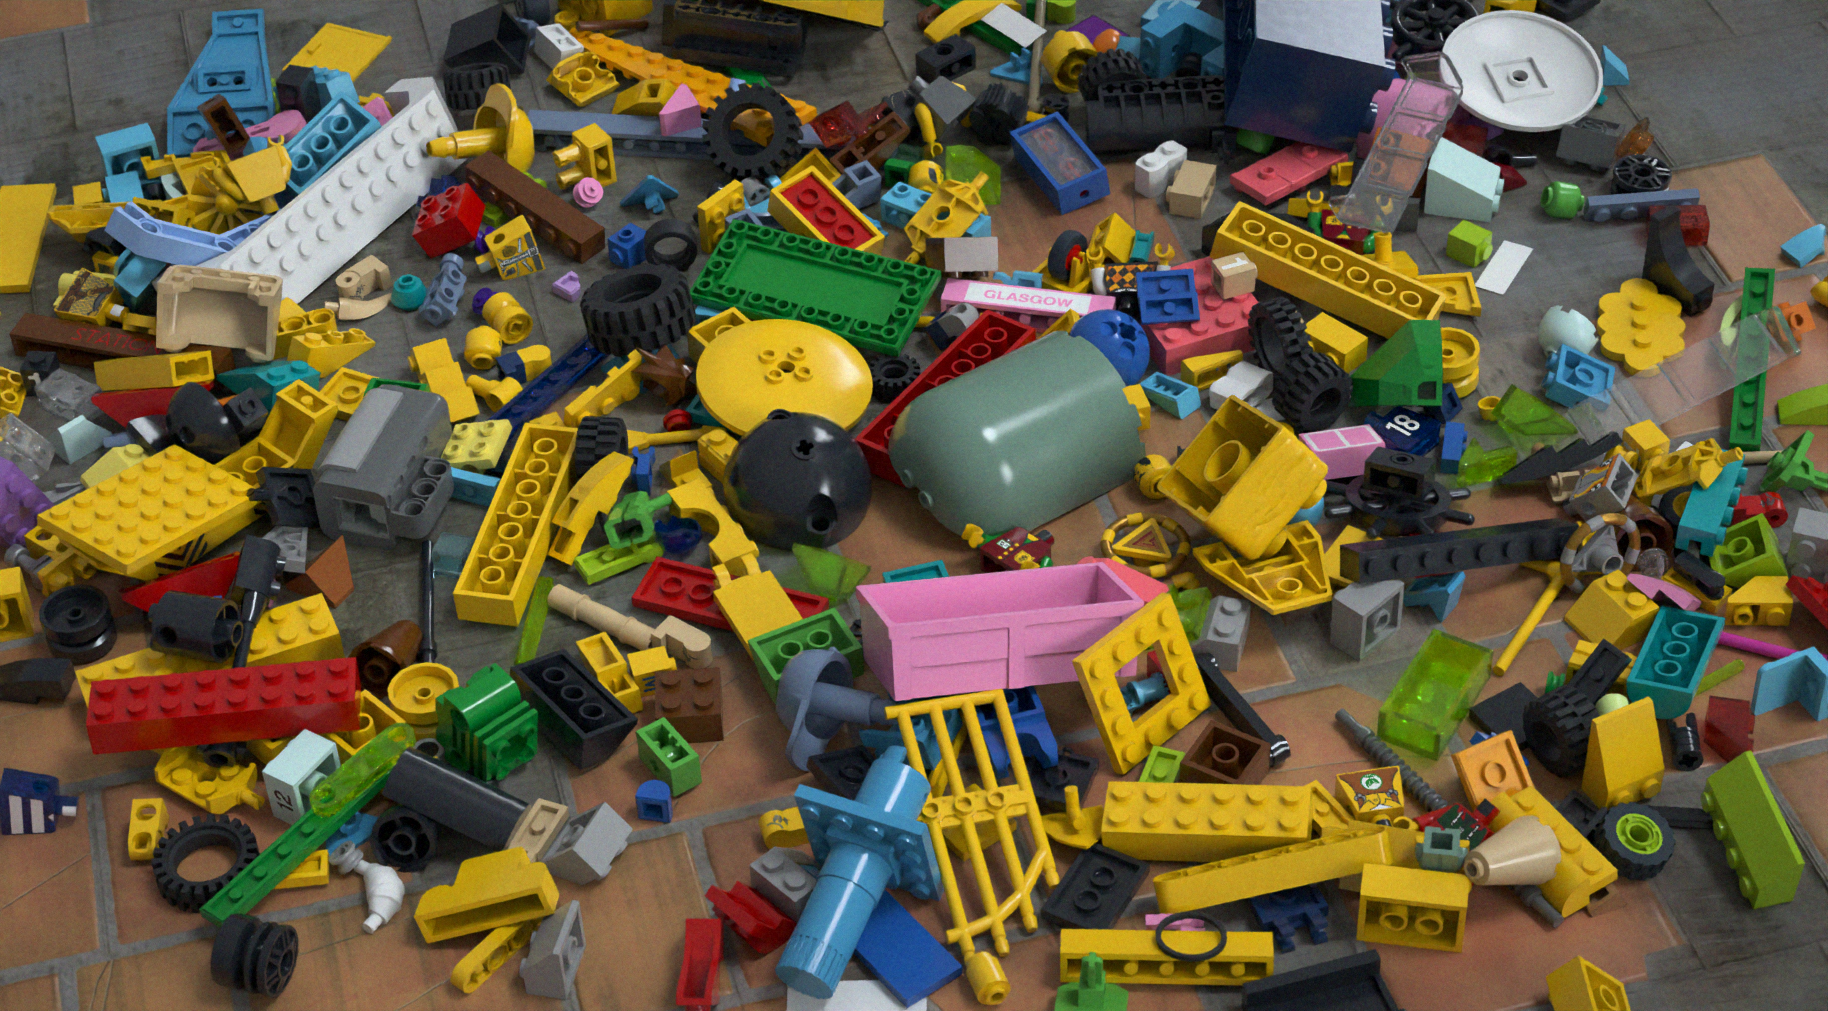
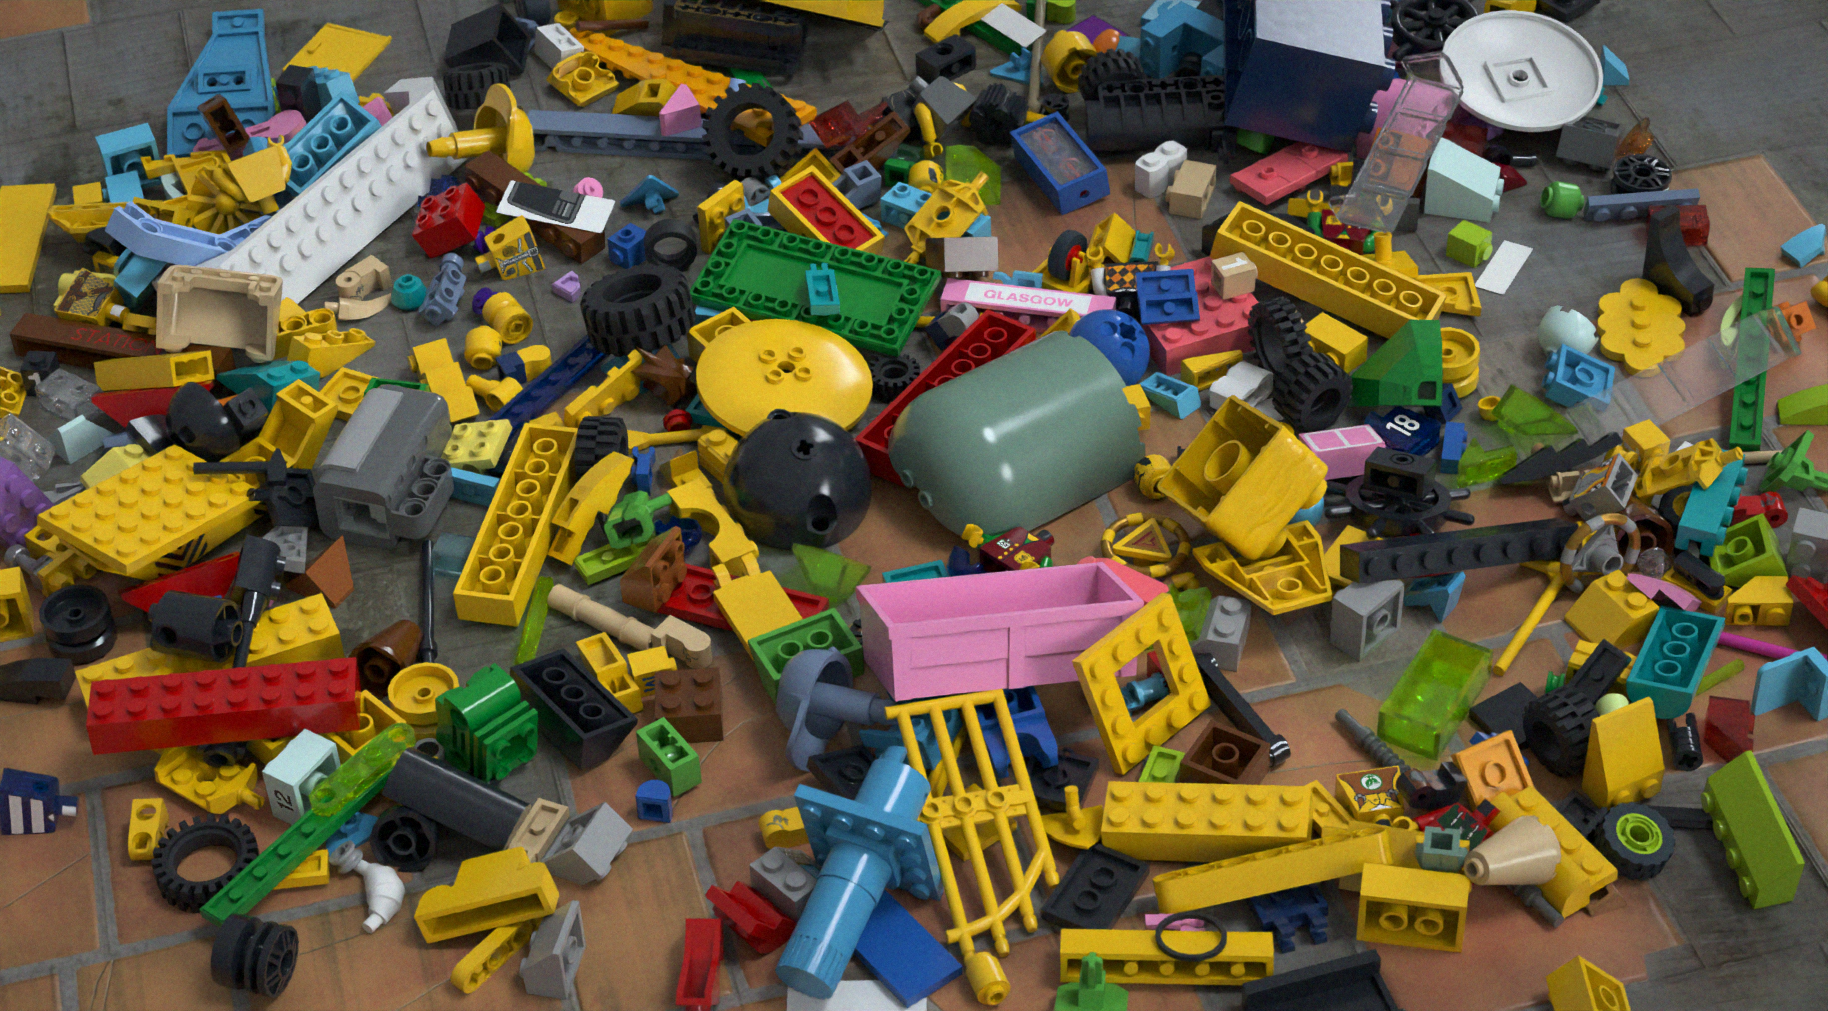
black hinge [142,183,165,202] -> none
yellow brick [552,123,617,190] -> none
none -> black piece [193,448,288,486]
none -> sticker [496,181,615,233]
none -> dark orange slope [620,526,687,613]
none -> teal hinge [805,263,840,316]
none -> clear blue hair [946,545,990,577]
none -> black leg [1395,761,1468,809]

